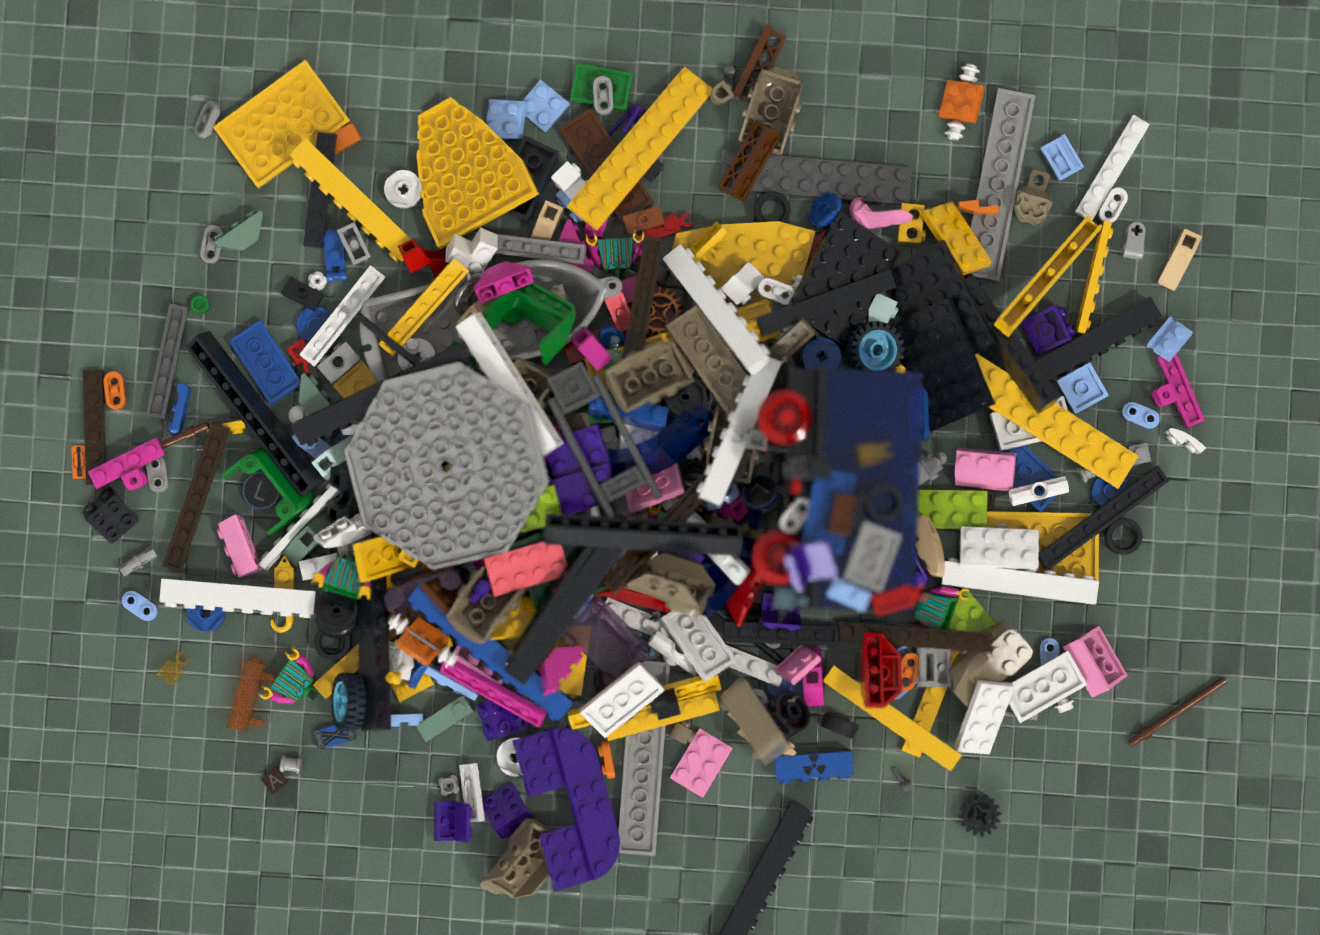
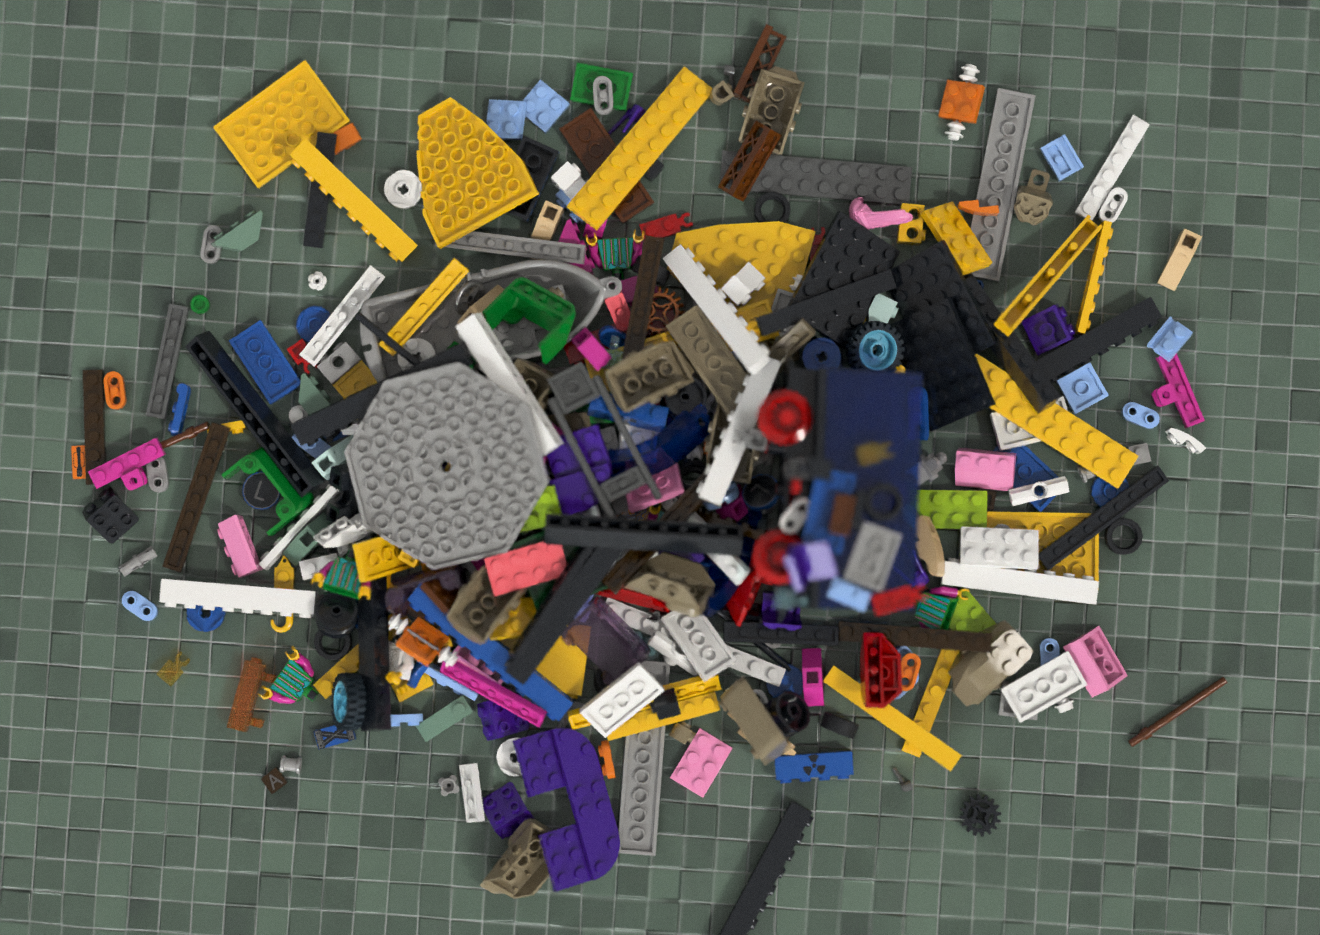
light grey plate [194,101,220,139] -> none
black plate [281,277,324,311] -> none
blue plate [324,228,347,282] -> none
light grey brick [336,222,371,265] -> none
red arch [398,238,449,278] -> none
dark purple bracket [434,801,472,843] -> none
white brick [445,228,498,273] -> none
dark purple cylinder [469,578,491,604] -> none
dark pink slope [474,262,534,303] -> none
dark pink slope [540,646,585,697] -> none
dark orange plate [623,206,665,235] -> none
yellow plate [689,221,727,261] -> none
white plate [757,278,795,305] -> none
bright pink plate [774,644,821,685] -> none
blue tile [808,193,842,228] -> none
light grey plate [917,648,951,687] -> none
white plate [954,680,1014,754] -> none
light grey piece [1122,222,1146,260] -> none

